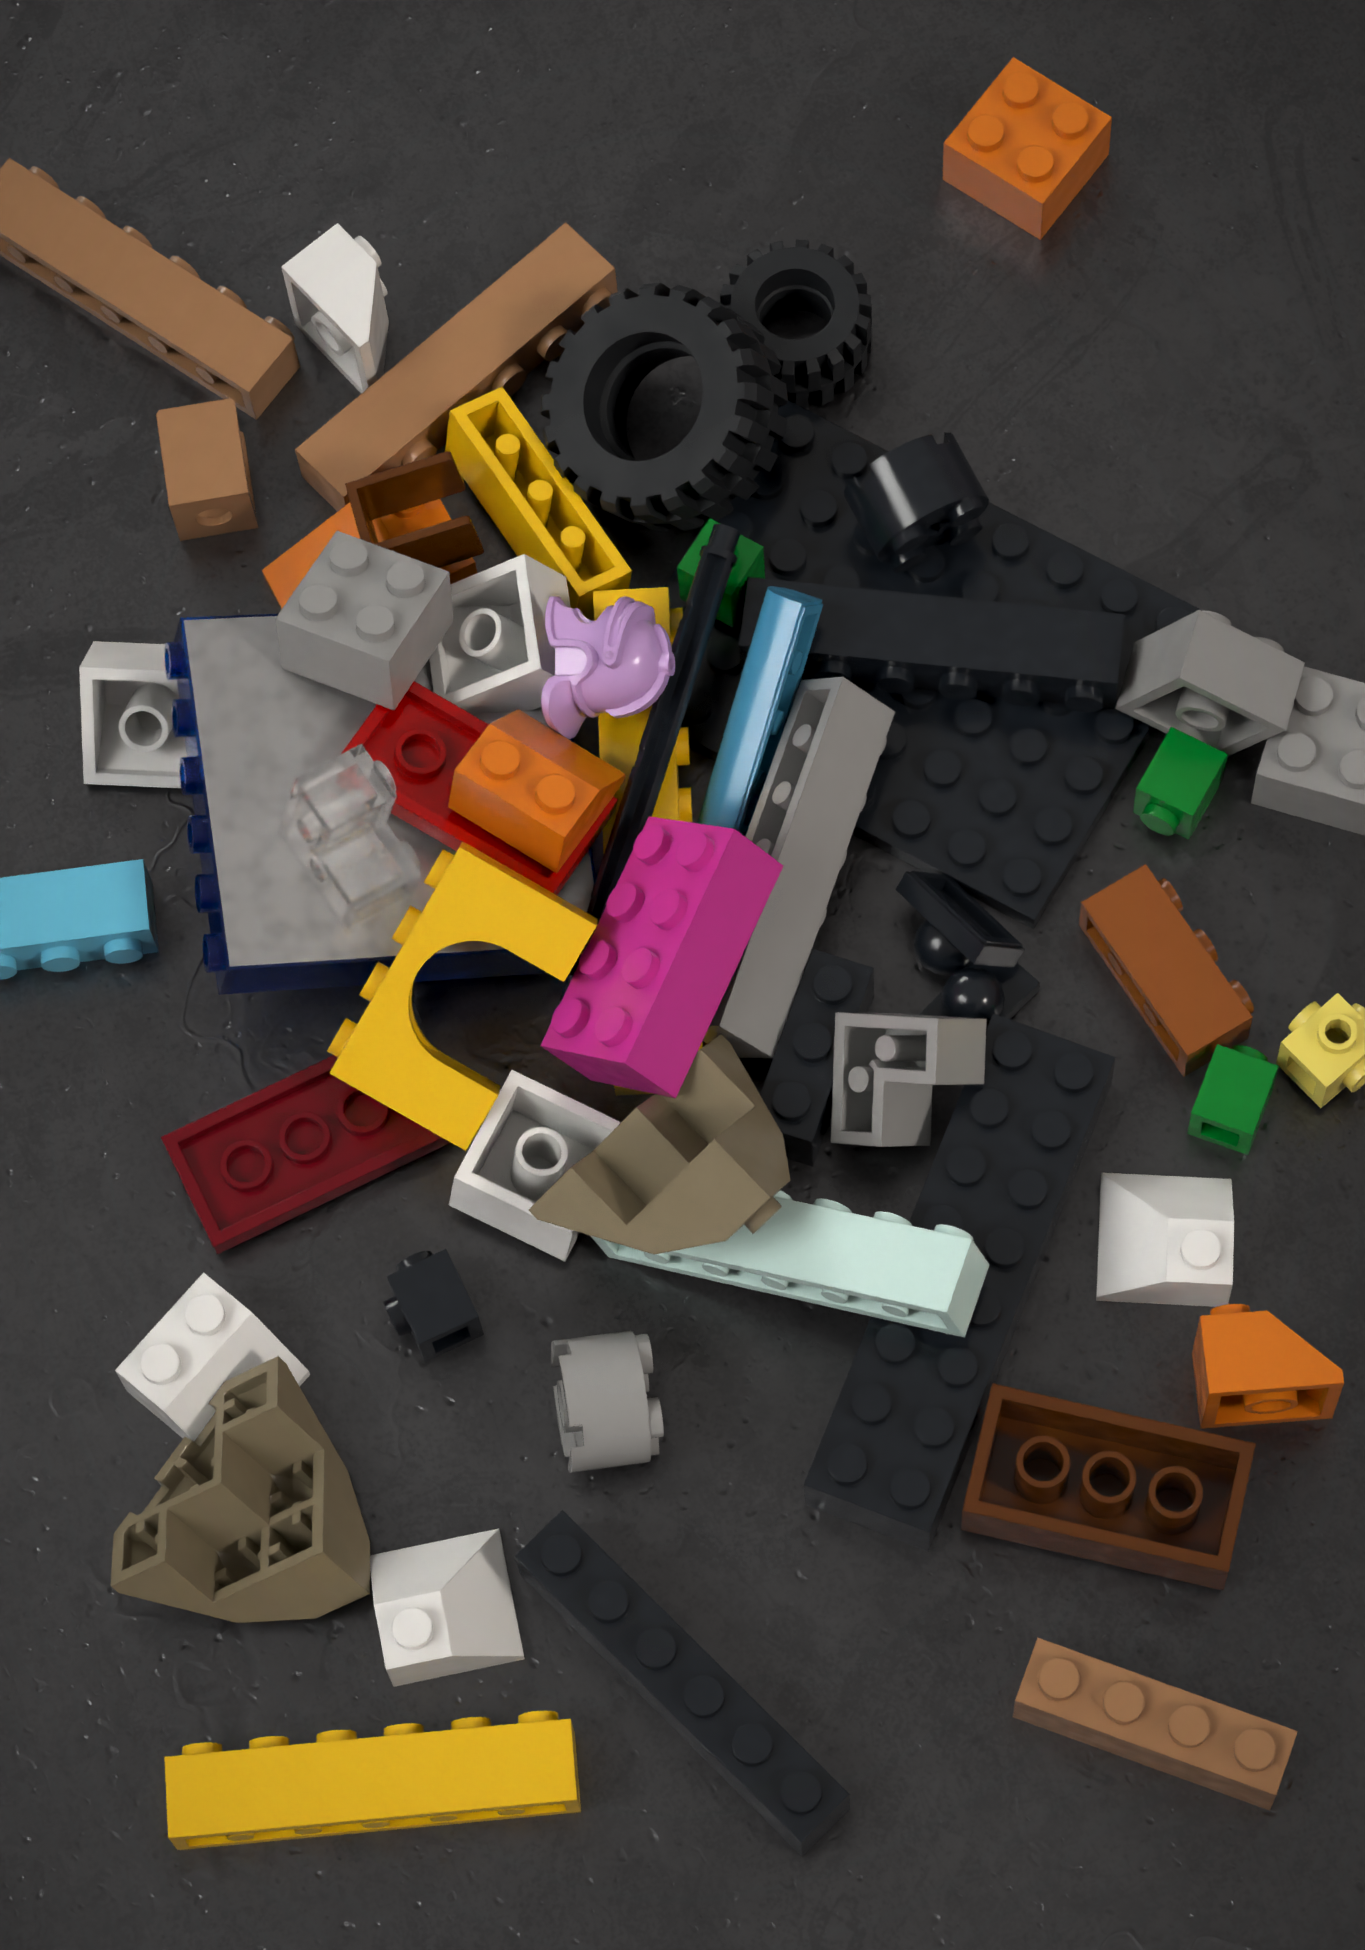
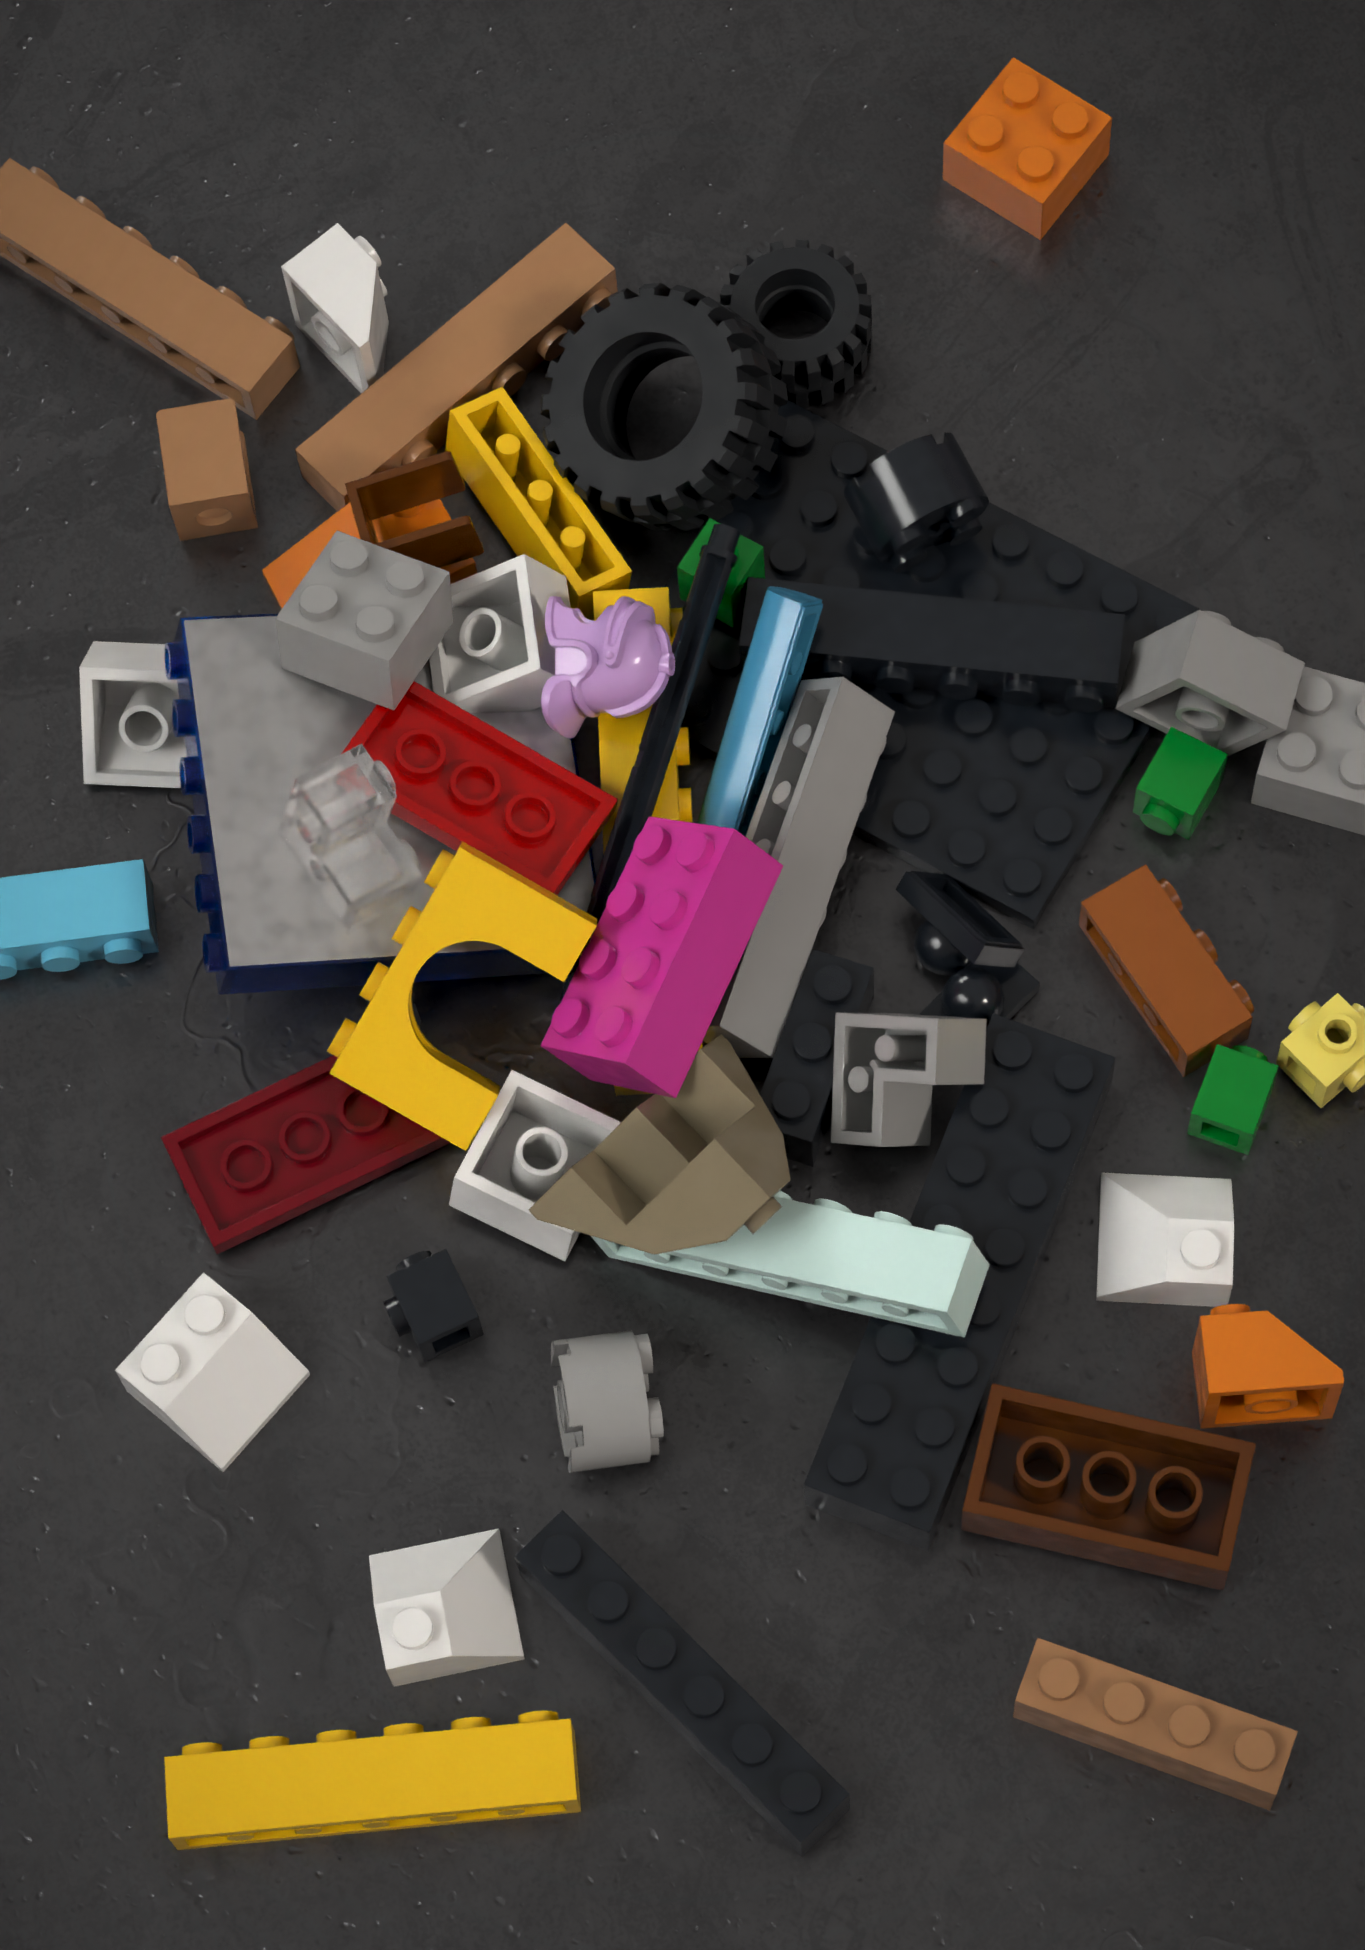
dark tan brick [111,1356,370,1623] -> none
orange slope [448,709,626,874] -> none

